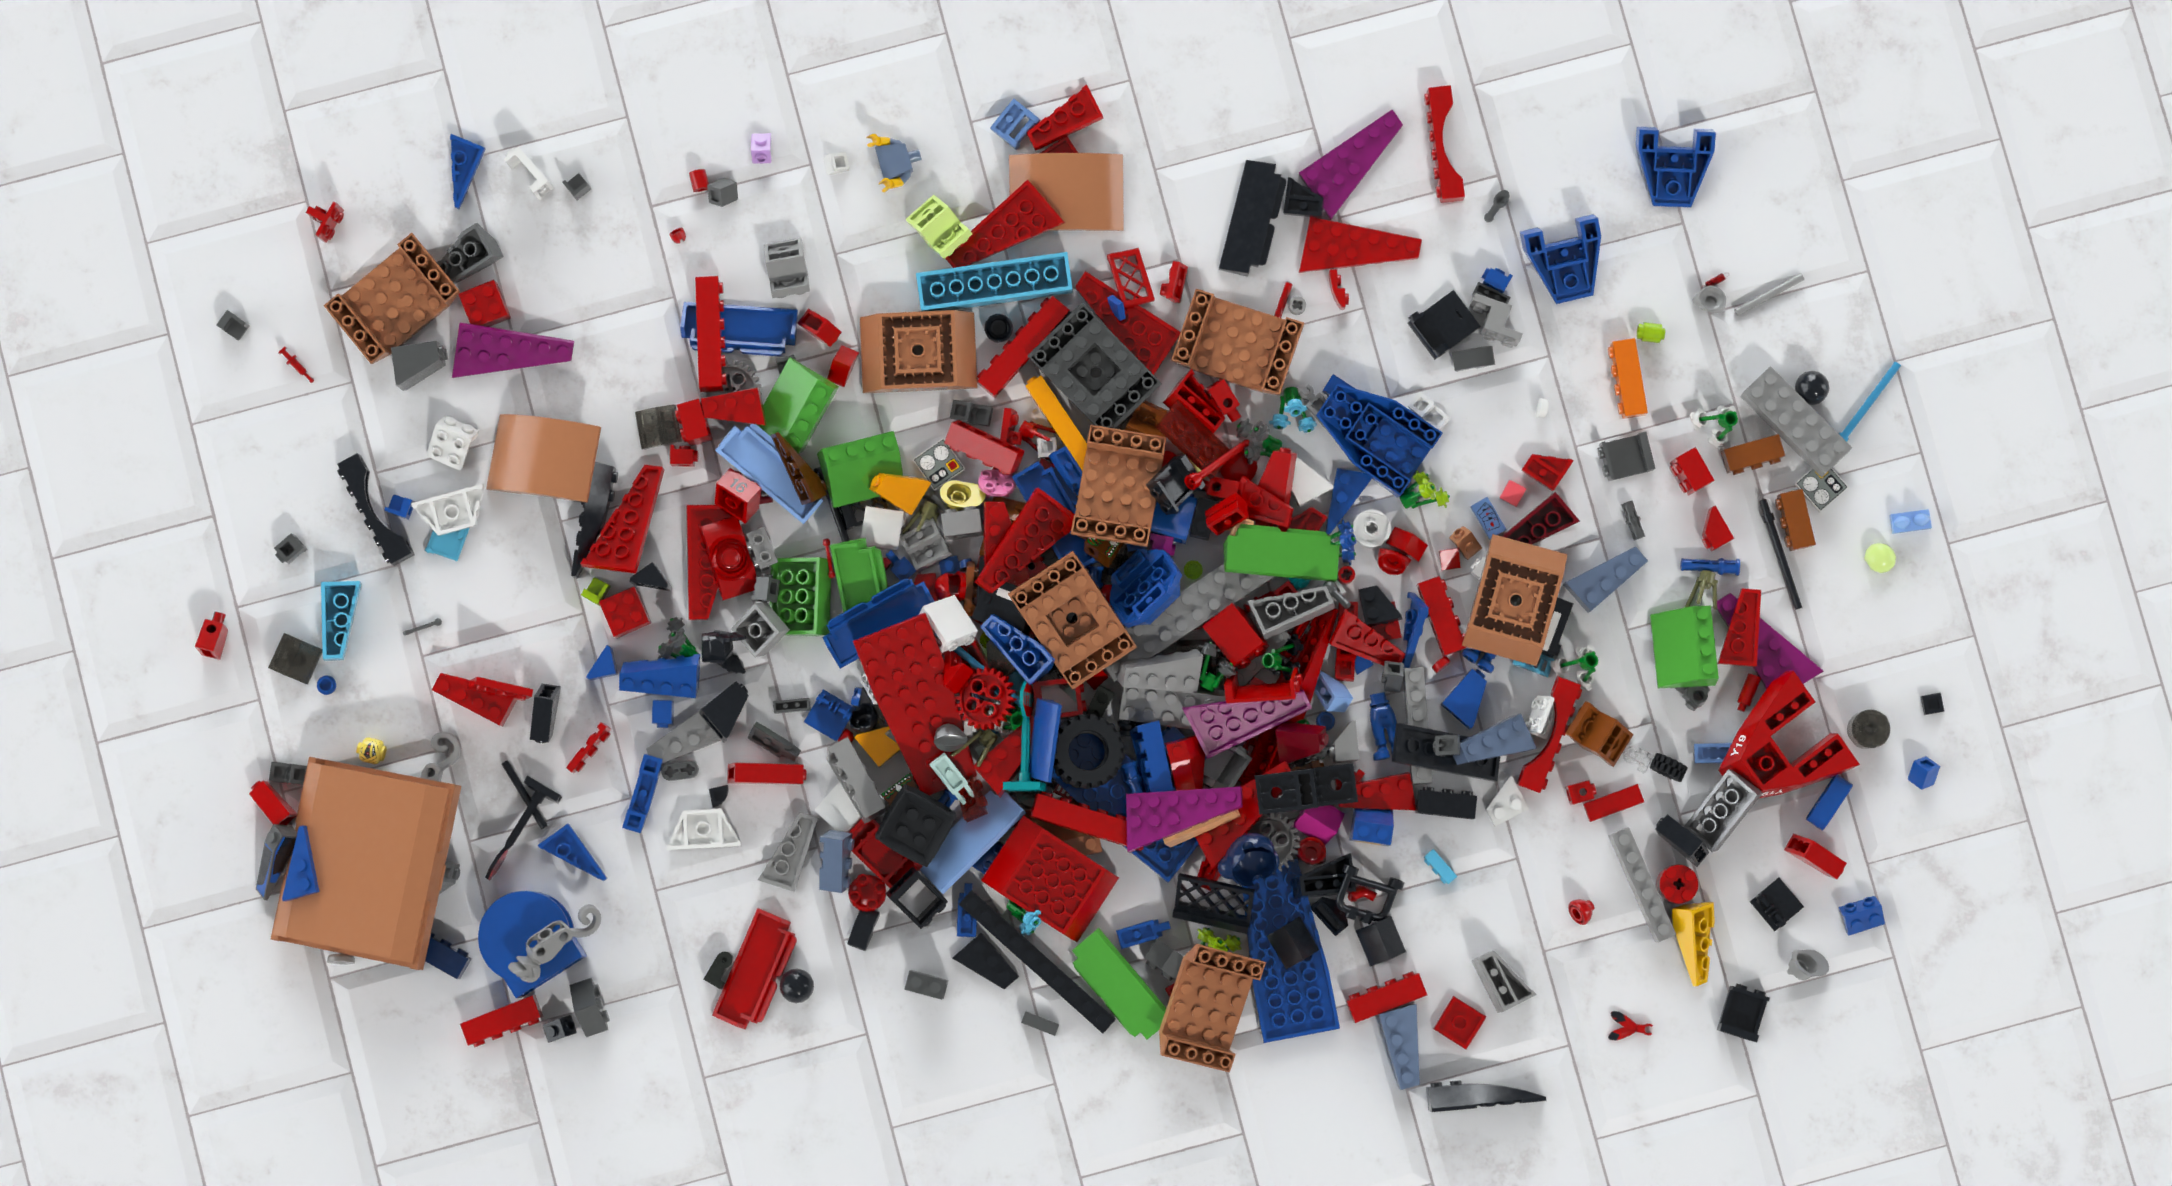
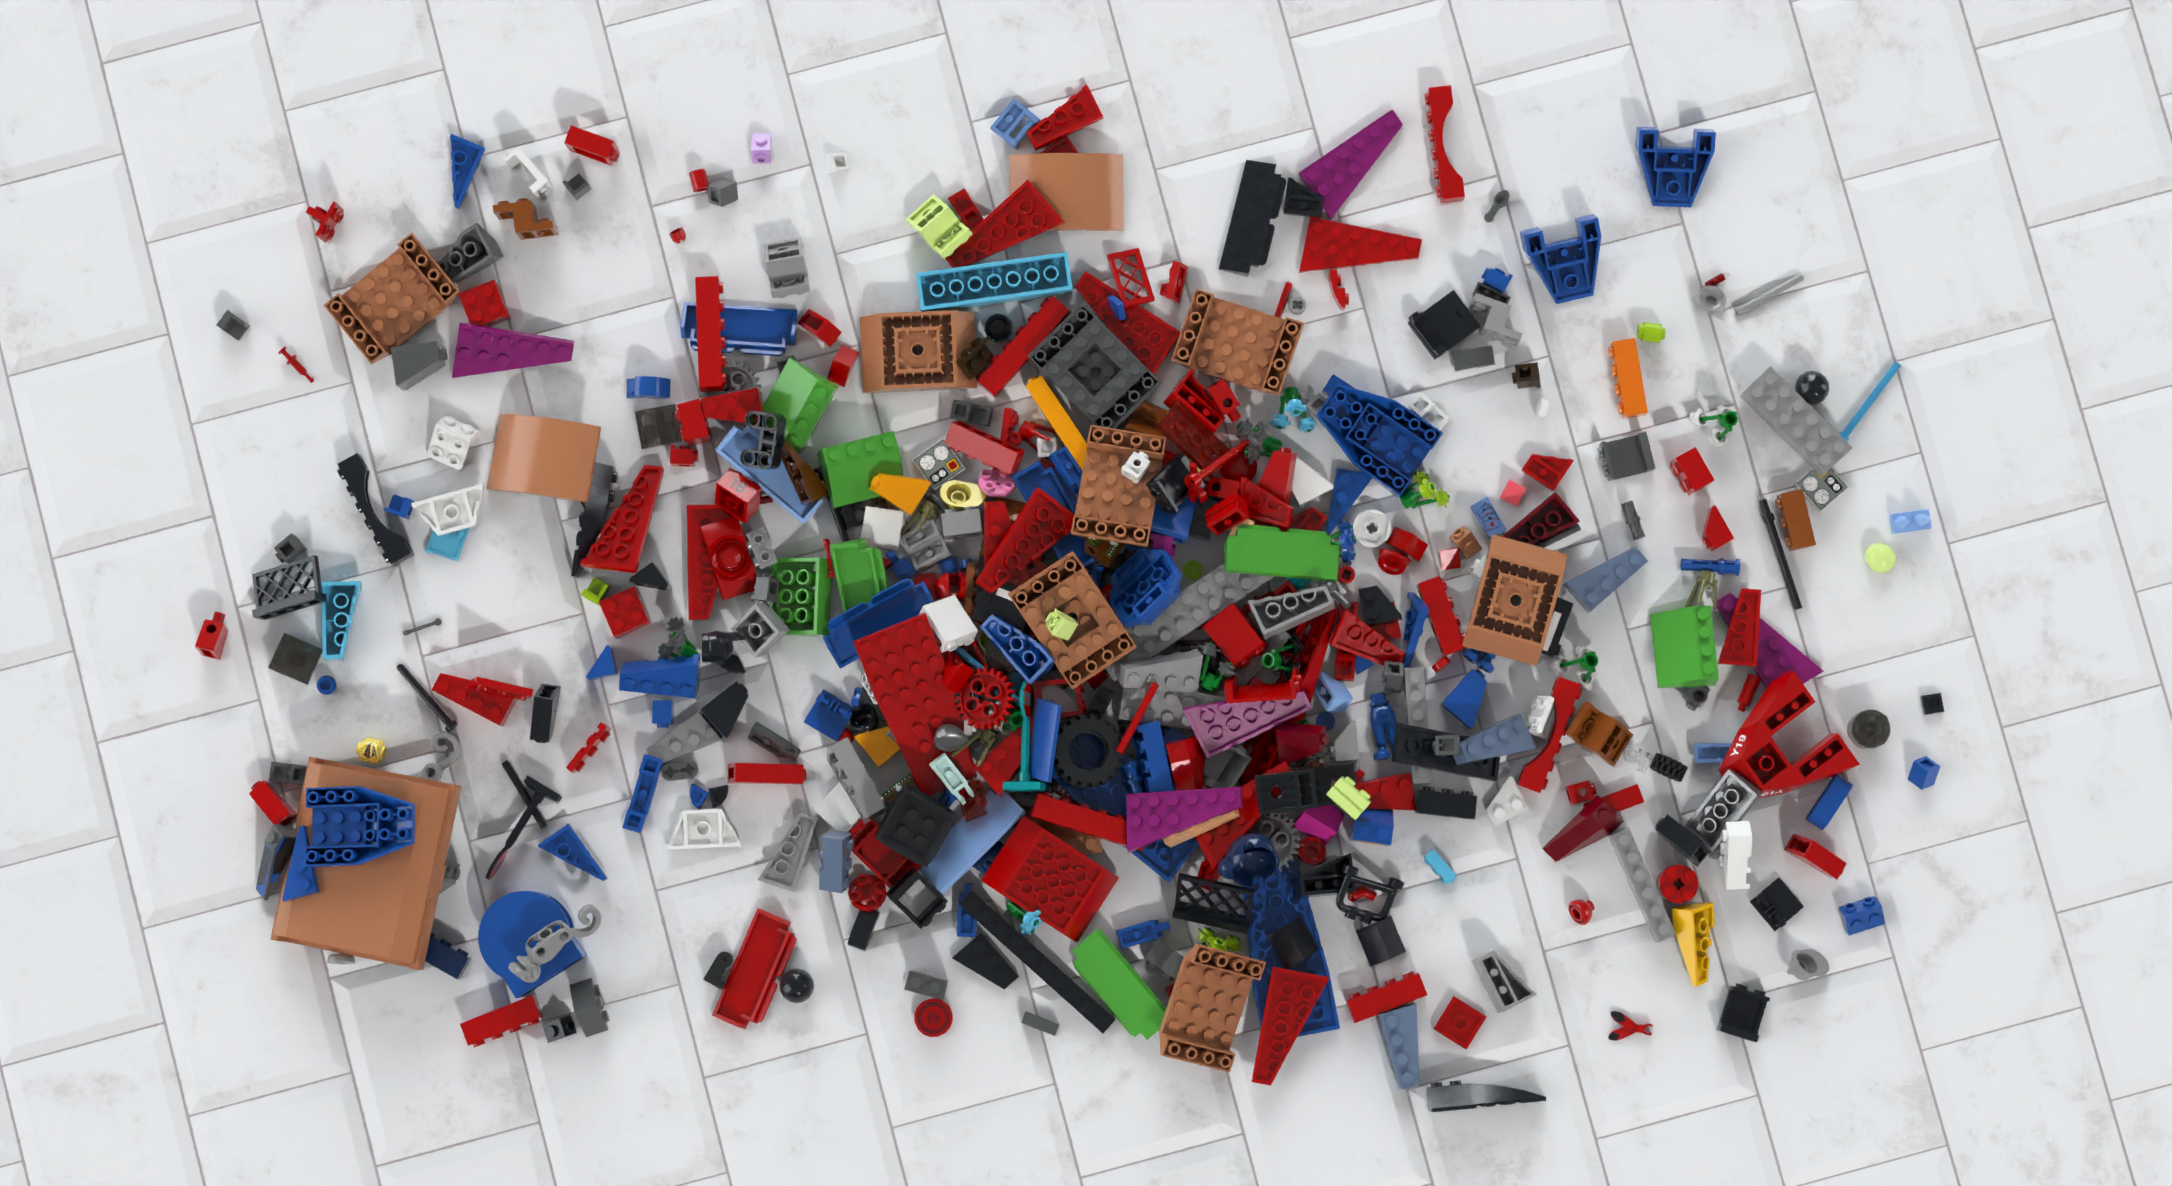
dark grey piece [773,698,811,714] -> none
sand blue torso [866,134,922,192] -> none
black slope [1311,897,1348,936] -> none
medium azure slope [1512,654,1555,677] -> none
dark orange brick [1721,434,1785,475] -> none
none -> black fence [252,555,327,620]
none -> blue wedge [304,786,415,868]
none -> black bar [397,664,458,733]
none -> dark orange bracket [493,198,559,240]
none -> red window [564,125,620,166]
none -> blue brick [626,376,670,399]
none -> blue tile [690,783,709,810]
none -> black beam [740,411,786,469]
none -> red tile [914,998,953,1037]
none -> red slope [948,188,983,230]
none -> dark brown bracket [956,336,994,380]
none -> yellowish green slope [1046,608,1078,640]
none -> red bar [1116,682,1159,754]
none -> white brick [1121,451,1150,484]
none -> red piece [1187,462,1207,504]
none -> red wing [1251,967,1330,1086]
none -> yellowish green brick [1326,776,1371,820]
none -> dark brown brick [1512,362,1541,389]
none -> dark grey bar [1534,523,1581,548]
none -> dark red wedge [1542,795,1624,862]
none -> white wedge [1718,821,1752,890]

